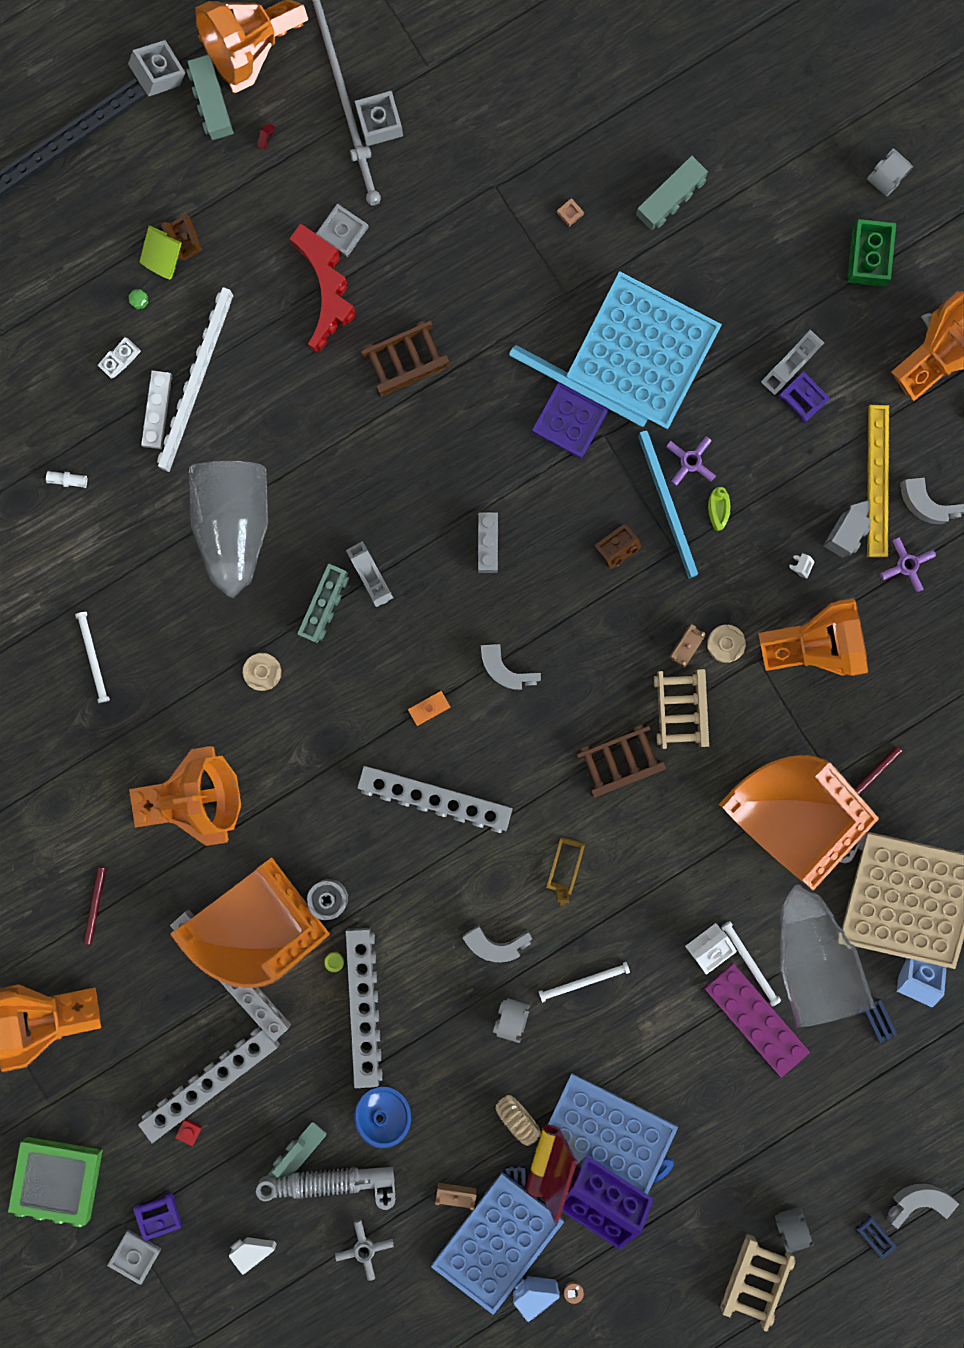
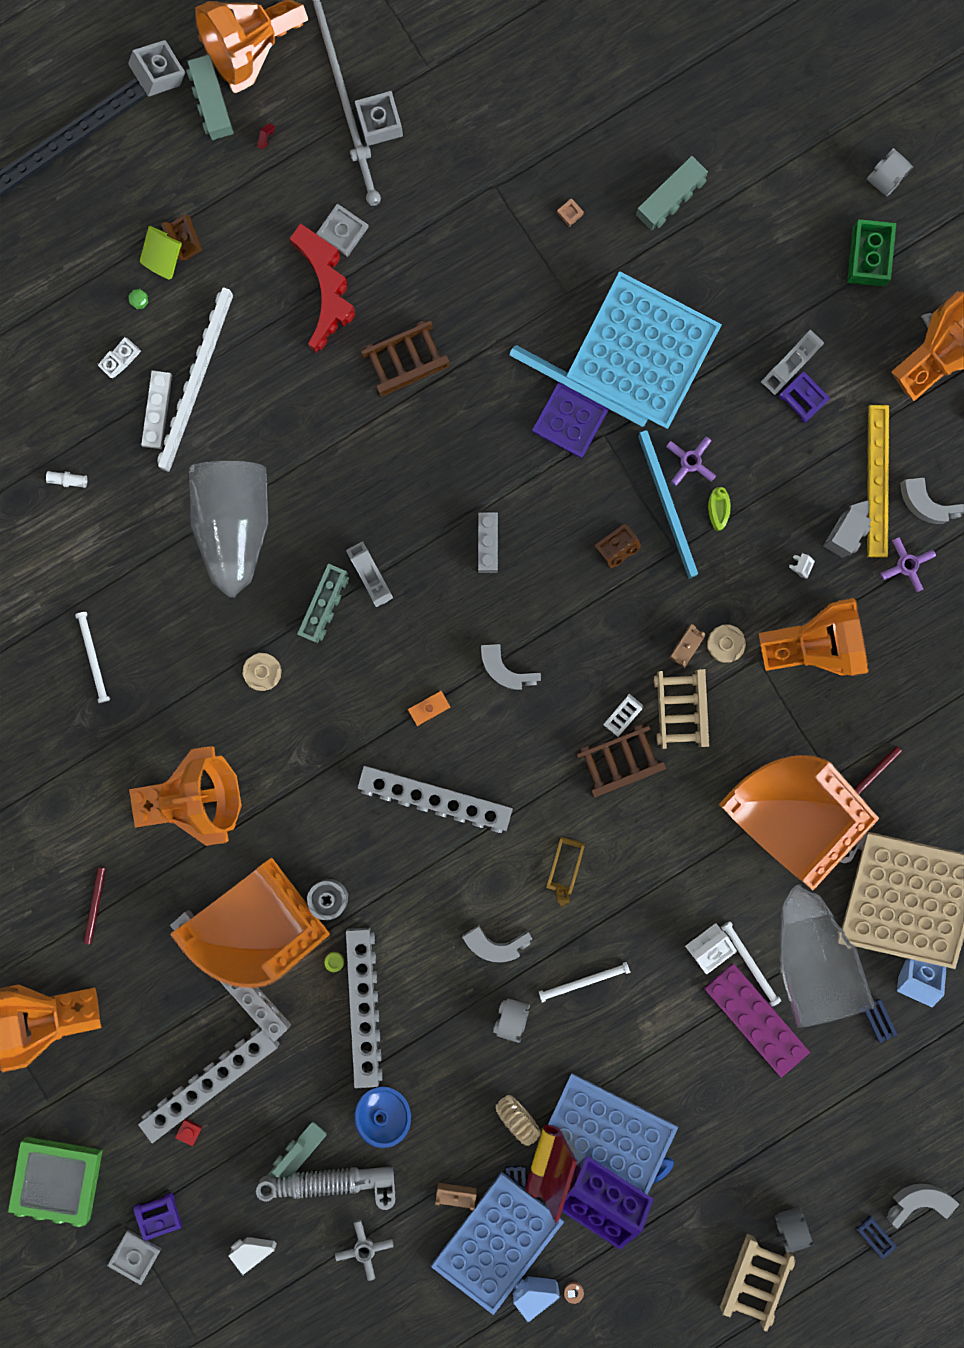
none -> white slope [603,694,643,737]

